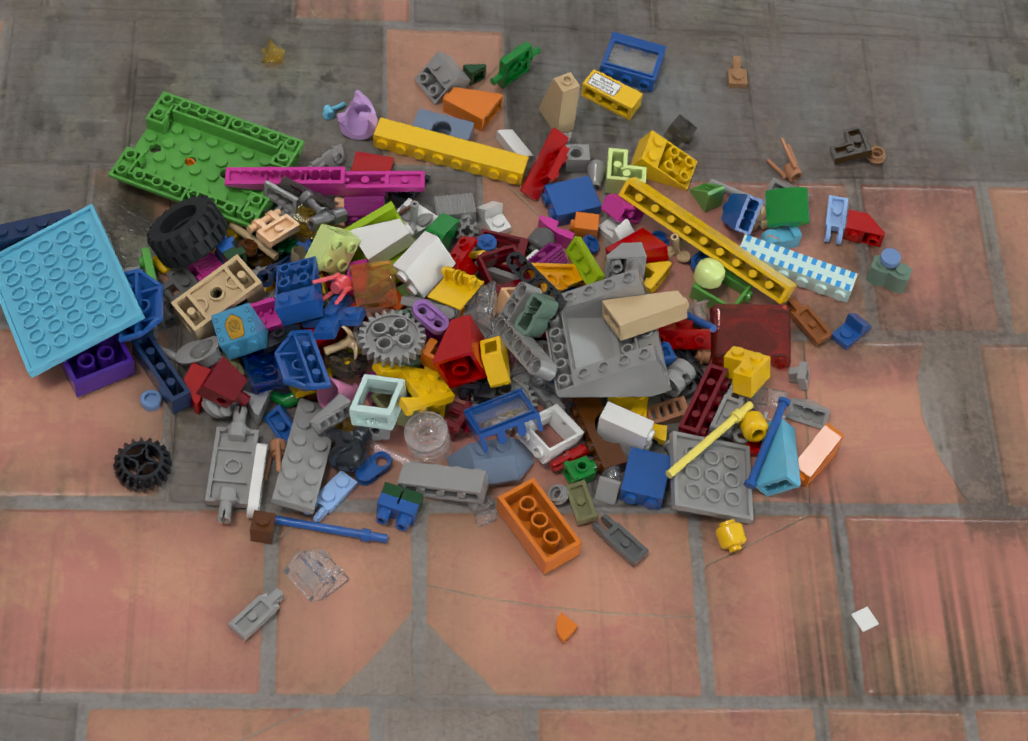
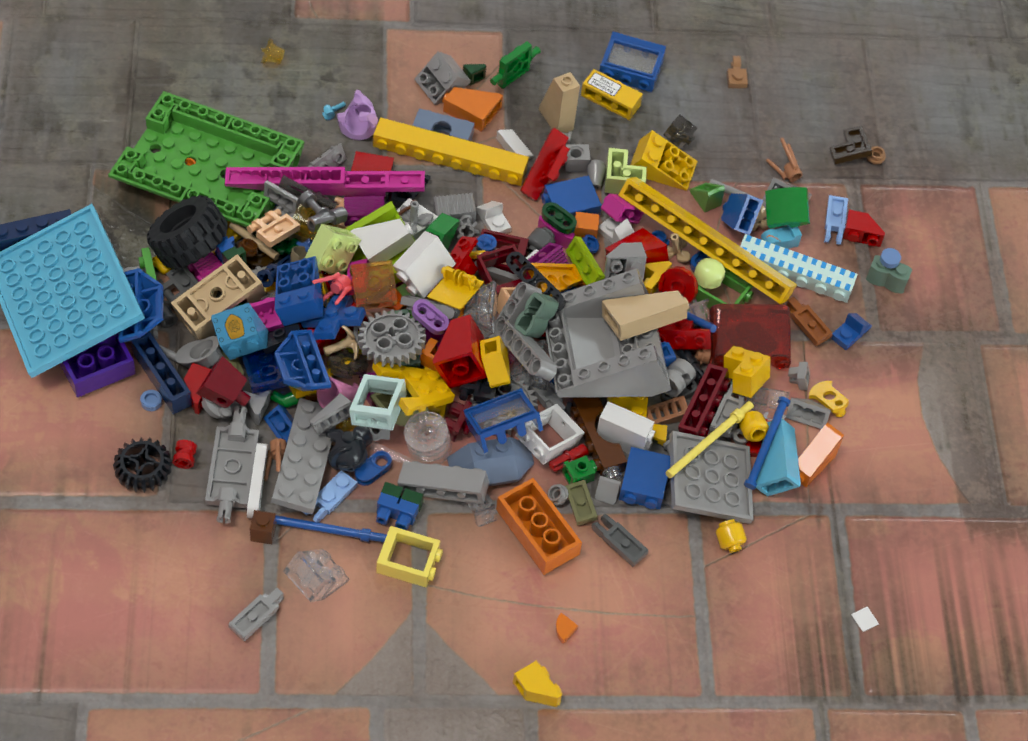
none -> red wheel [173,440,197,469]
none -> light yellow window [376,526,443,587]
none -> yellow slope [513,660,562,707]
none -> dark green plate [541,202,577,234]
none -> red tile [658,266,698,303]
none -> yellow piece [809,381,849,417]

